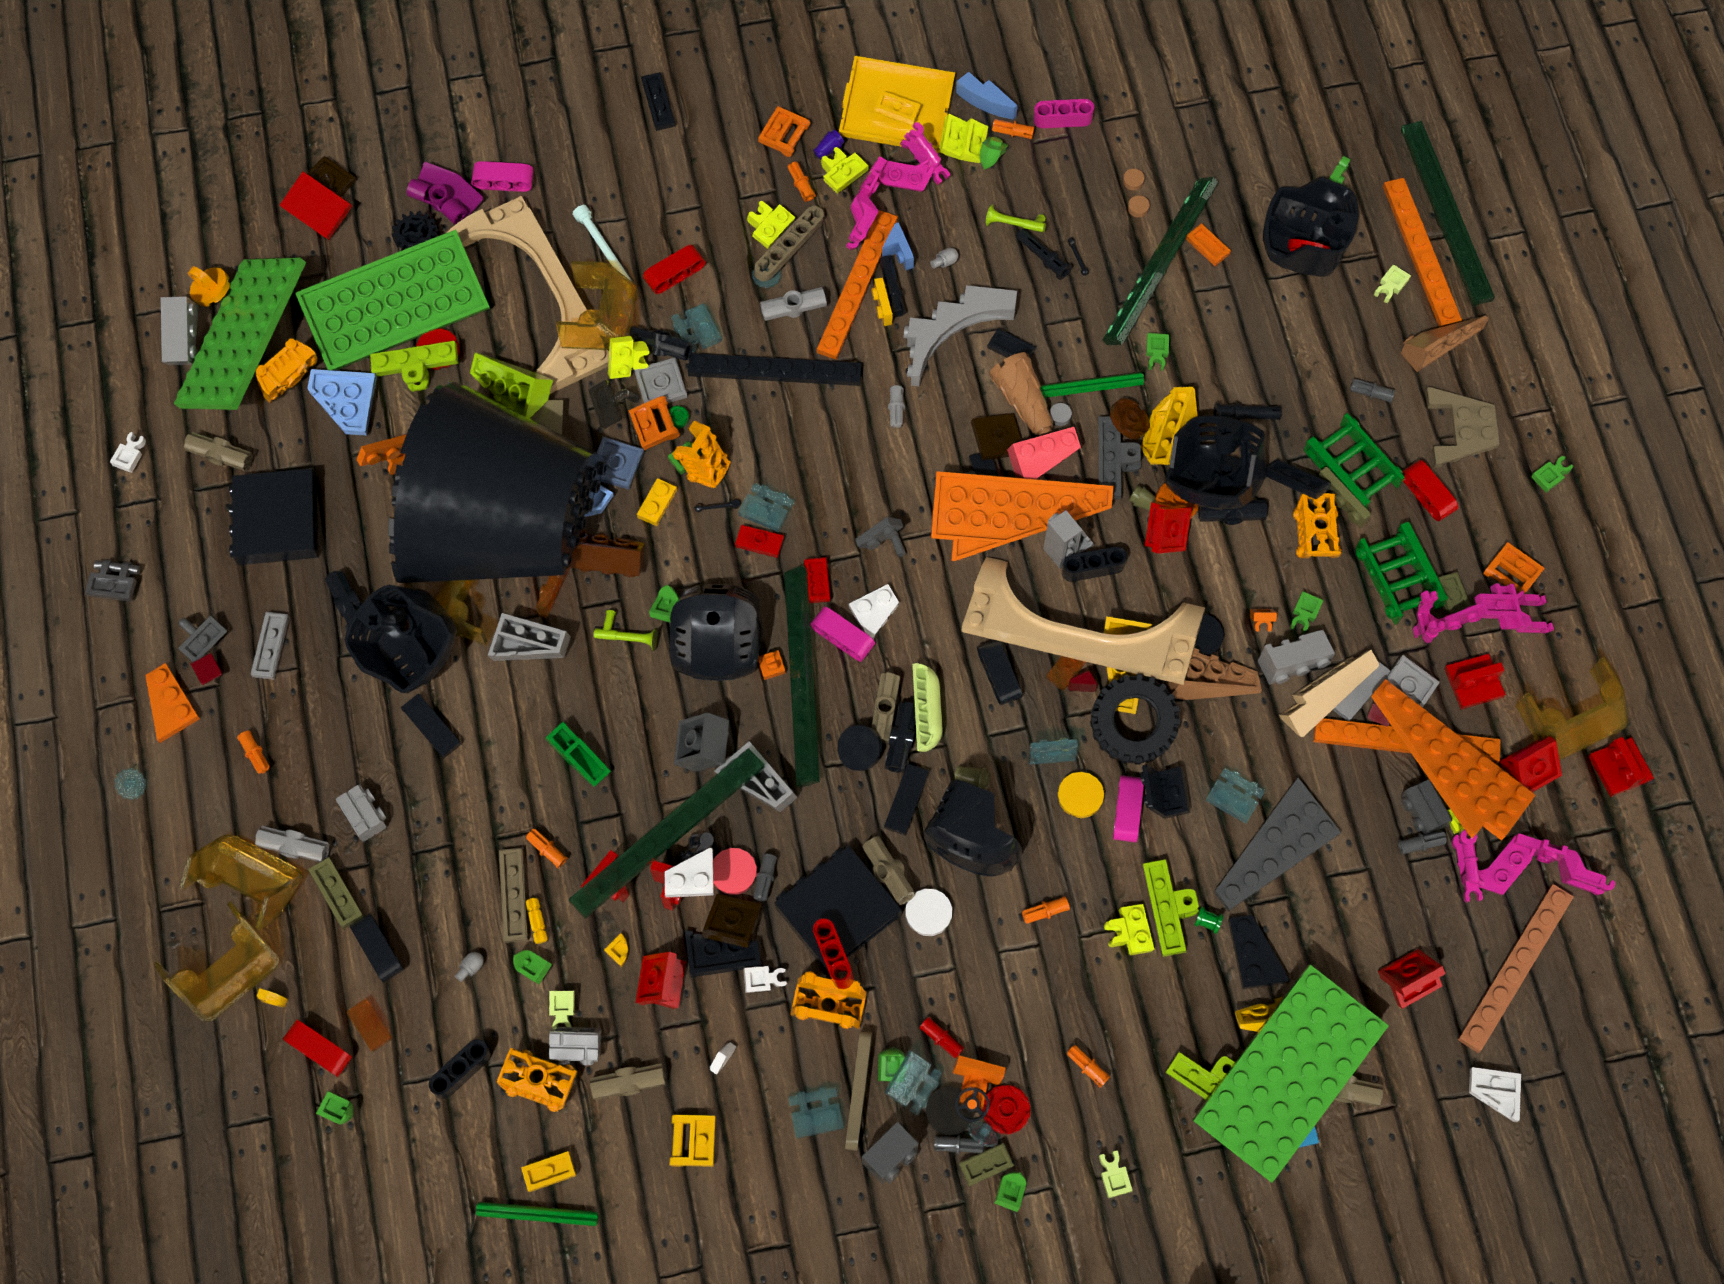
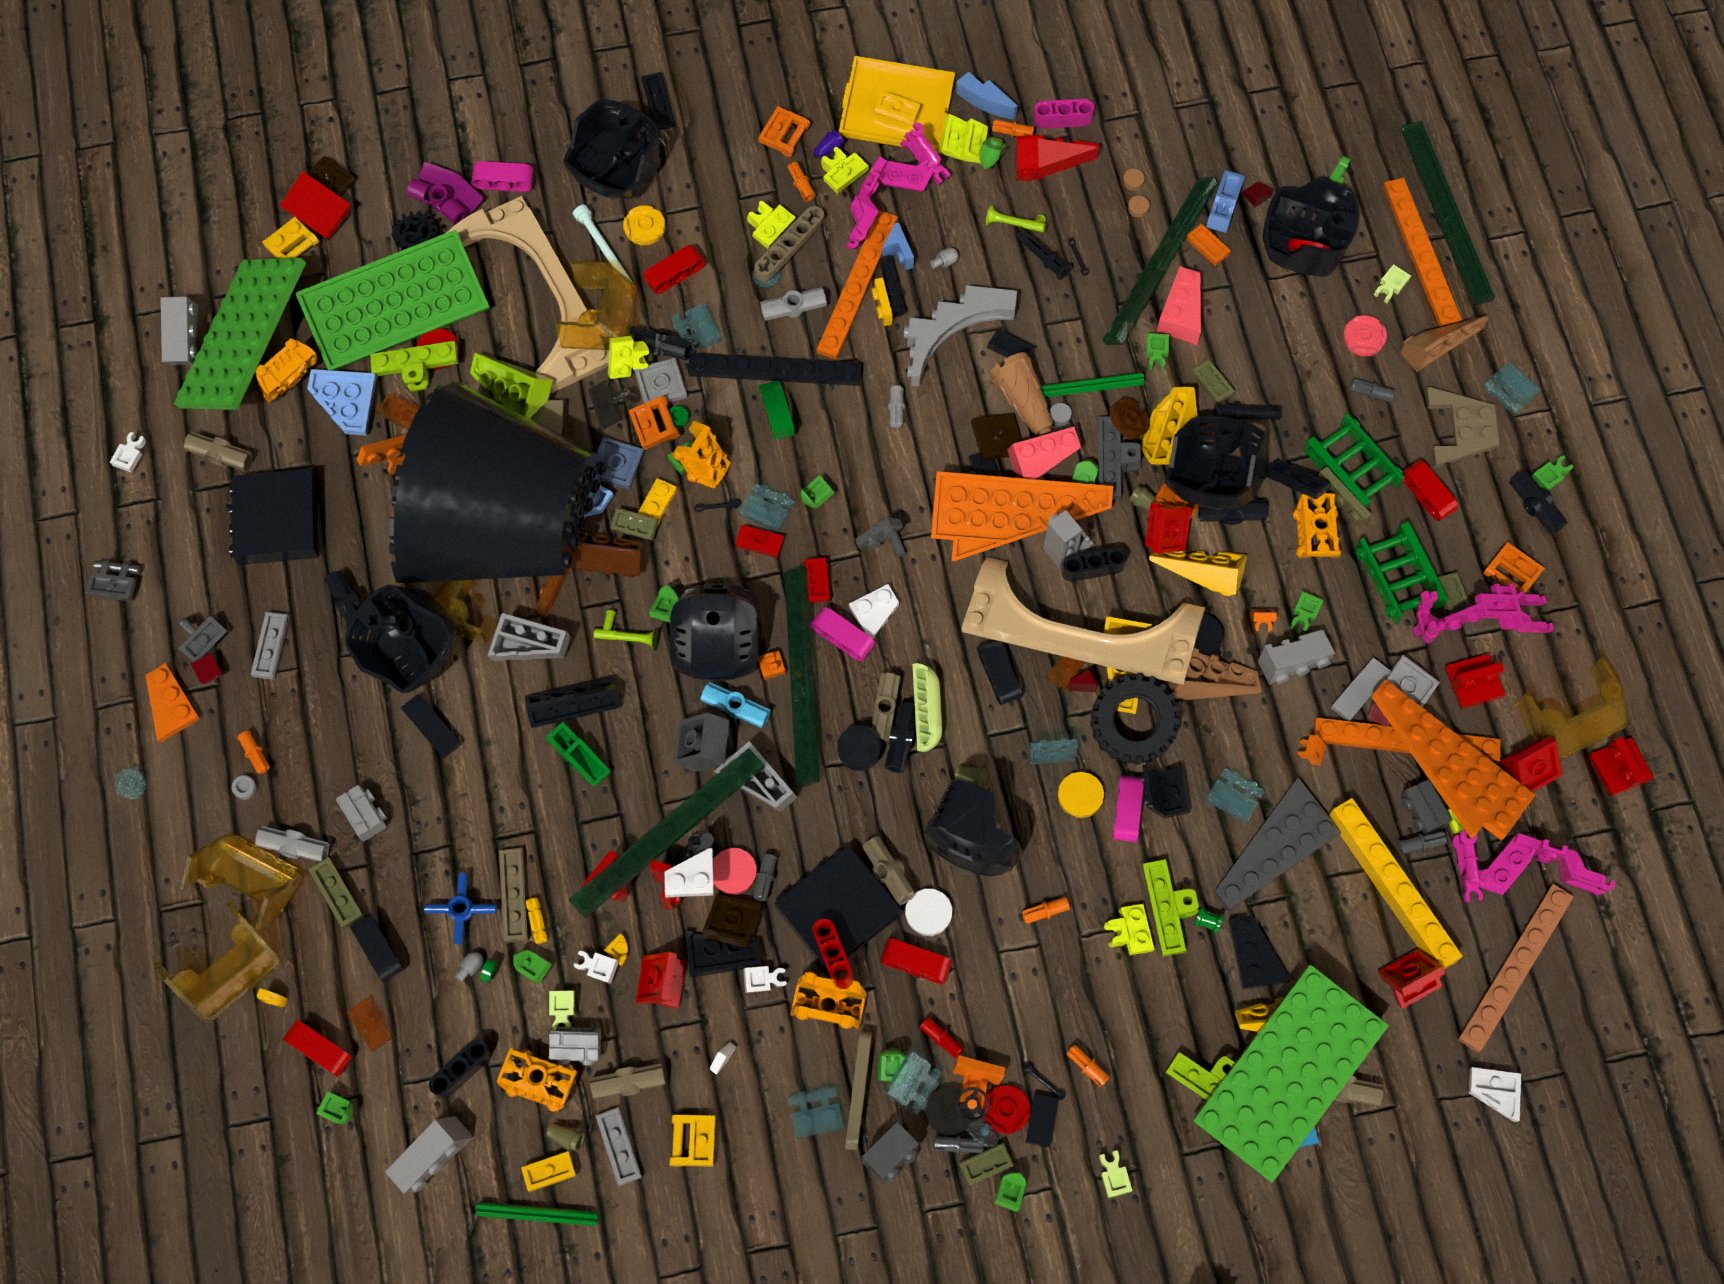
light orange tile [187,266,230,307] -> none
orange axle [526,829,568,869] -> none
black tile [884,763,929,836] -> none
tan wedge [1279,650,1379,737] -> none
none -> light grey tile [232,775,257,800]
none -> yellow plate [262,217,319,258]
none -> clear orange plate [376,394,418,430]
none -> light grey wedge [385,1116,474,1194]
none -> blue bar [424,873,497,945]
none -> green tile [480,958,497,983]
none -> black fence [525,675,621,728]
none -> olive cone [546,1123,585,1152]
none -> black piece [563,99,661,199]
none -> white plate [574,951,619,984]
none -> light grey tile [595,1107,642,1186]
none -> olive plate [610,508,659,541]
none -> yellow tile [623,205,665,245]
none -> medium azure piece [700,682,771,729]
none -> green slope [758,381,795,440]
none -> bright green plate [800,475,835,508]
none -> red beam [880,938,952,985]
none -> red wedge [1014,135,1099,181]
none -> black hinge [1023,1064,1066,1101]
none -> black tile [1025,1094,1058,1148]
none -> bright green plate [1071,459,1099,484]
none -> yellow wedge [1149,551,1247,596]
none -> coral wedge [1157,266,1201,345]
none -> olive plate [1191,359,1235,403]
none -> medium blue slope [1206,170,1245,233]
none -> dark red slope [1242,181,1273,208]
none -> orange tile [1297,735,1326,766]
none -> yellow brick [1329,798,1463,970]
none -> coral tile [1343,315,1387,356]
none -> clear light blue plate [1483,362,1541,414]
none -> black piece [1509,471,1567,535]

